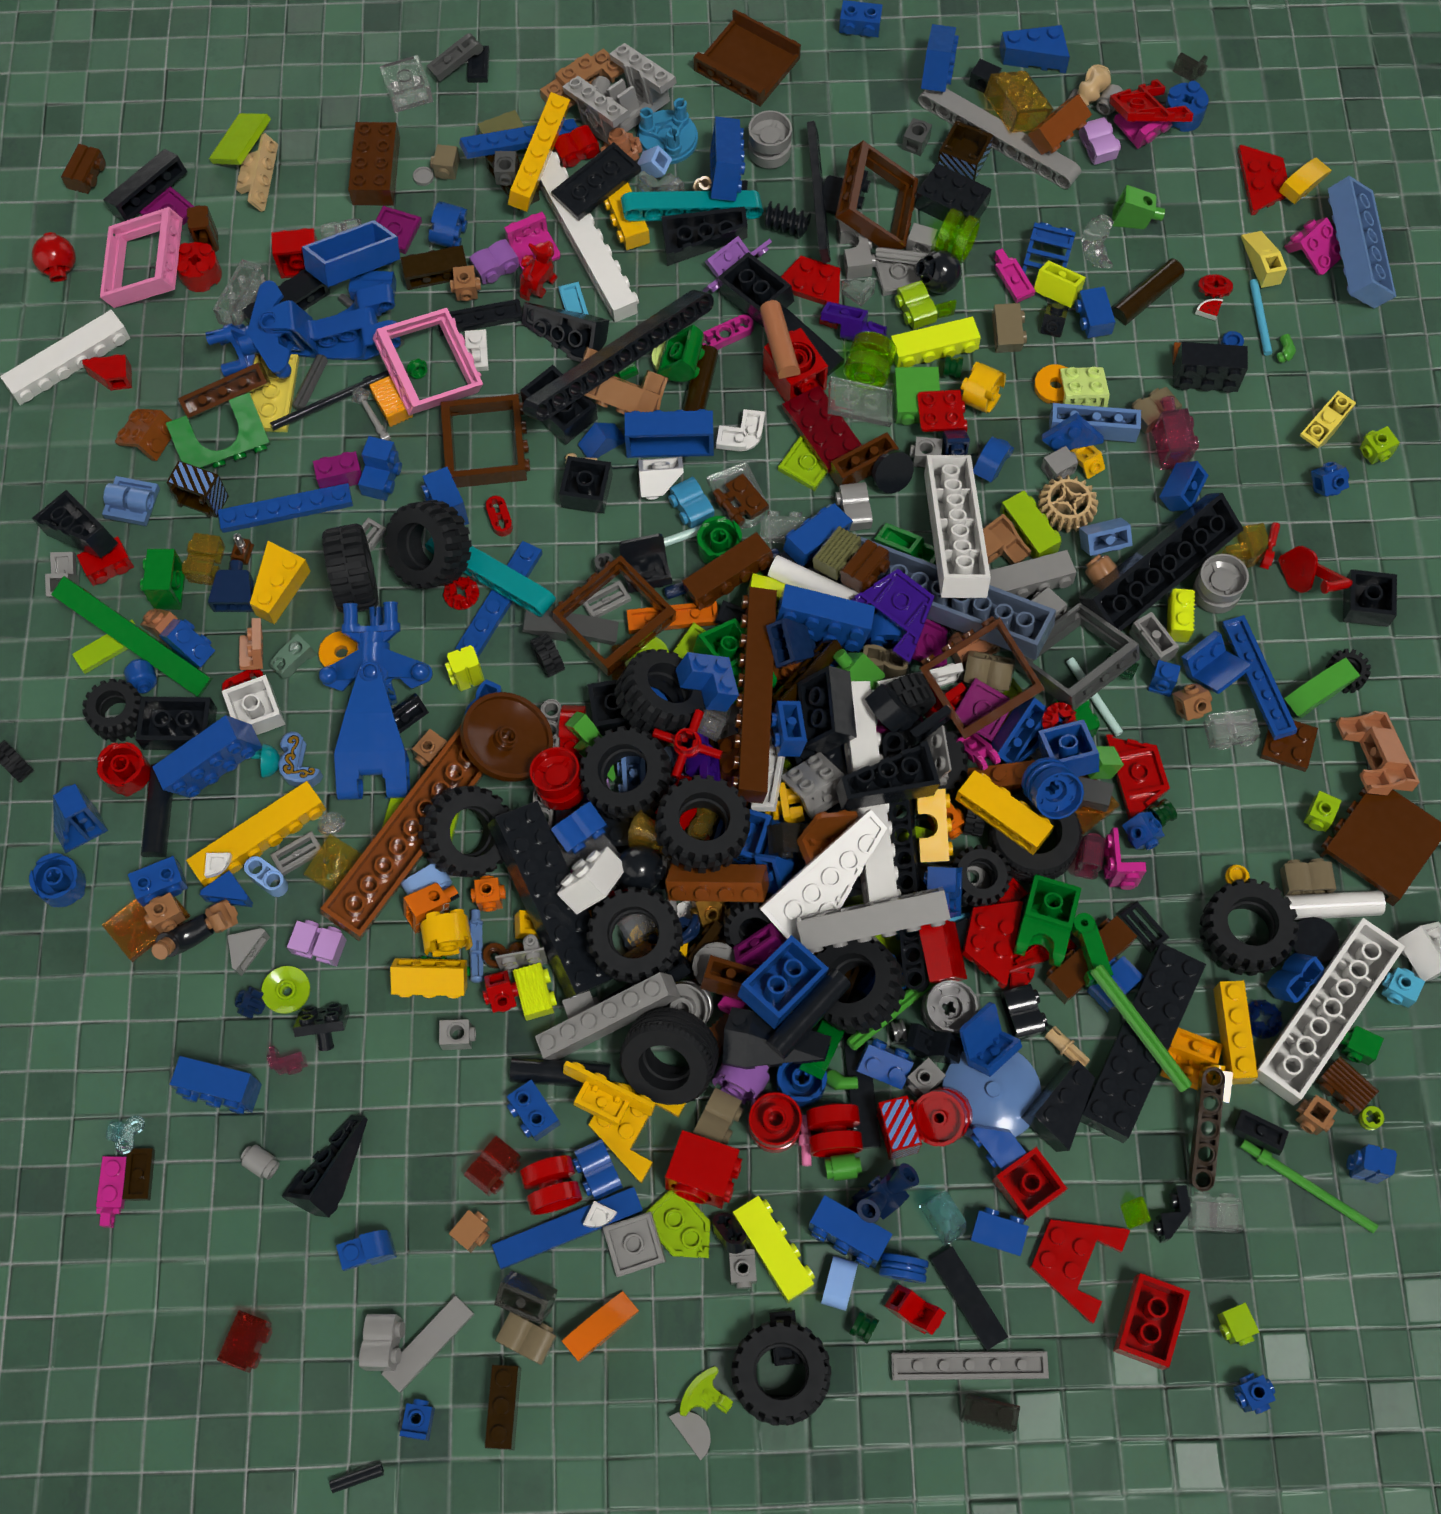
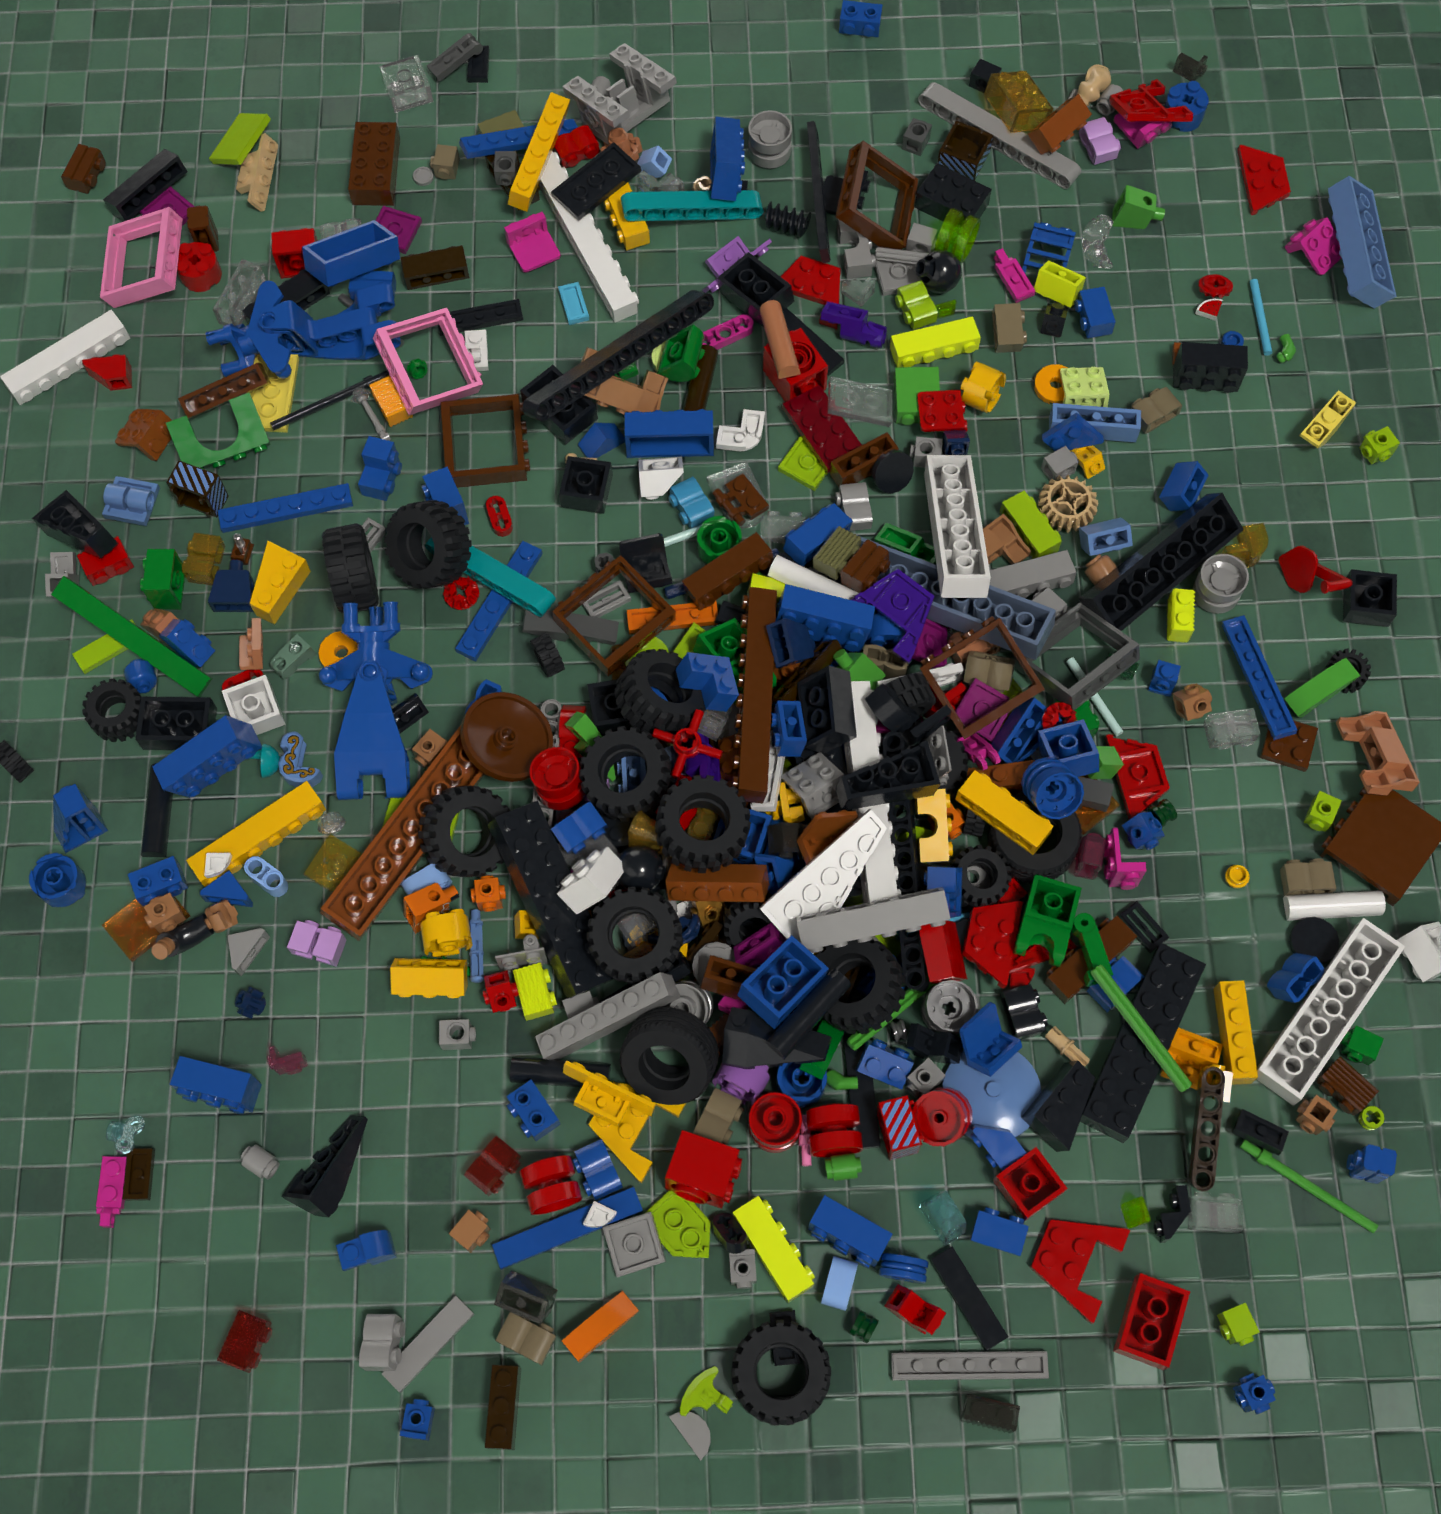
red brick [32,232,76,282] -> none
red brick [97,742,150,797] -> none
lime dish [261,966,310,1014] -> none
light grey tile [270,831,324,876] -> none
dark grey axle [292,354,328,410] -> none
black plate [293,1003,350,1051] -> none
magenta brick [313,451,362,489] -> none
black piece [329,1462,384,1493] -> none
blue brick [428,201,468,248] -> none
neon yellow brick [445,645,485,691] -> none
medium nougat brick [450,265,481,301] -> none
medium lavender brick [469,239,520,284] -> none
reddish brown plate [483,942,524,969] -> none
red animal [520,241,558,301] -> none
black wedge [522,302,609,362] -> none
medium nougat bracket [540,48,624,108] -> none
dark azure piece [637,98,698,164] -> none
black wedge [661,206,748,266] -> none
reddish brown panel [693,9,801,107] -> none
clear neon green wheel [843,331,897,389] -> none
dark blue brick [848,1163,919,1223] -> none
blue brick [921,24,959,92] -> none
dark green wheel [943,355,963,379] -> none
blue brick [973,436,1014,482] -> none
blue wedge [999,25,1070,74] -> none
dark brown brick [1112,258,1184,326] -> none
light grey brick [1129,612,1179,666] -> none
clear pink brick [1152,396,1199,470] -> none
blue bracket [1181,631,1252,694] -> none
black tyre [1199,879,1299,976] -> none
light yellow slope [1241,231,1287,288] -> none
clear blue gear [1248,1000,1283,1039] -> none
red piece [1260,522,1280,569] -> none
yellow slope [1279,157,1332,205] -> none
blue brick [1311,462,1349,497] -> none
medium azure brick [1381,967,1425,1008] -> none

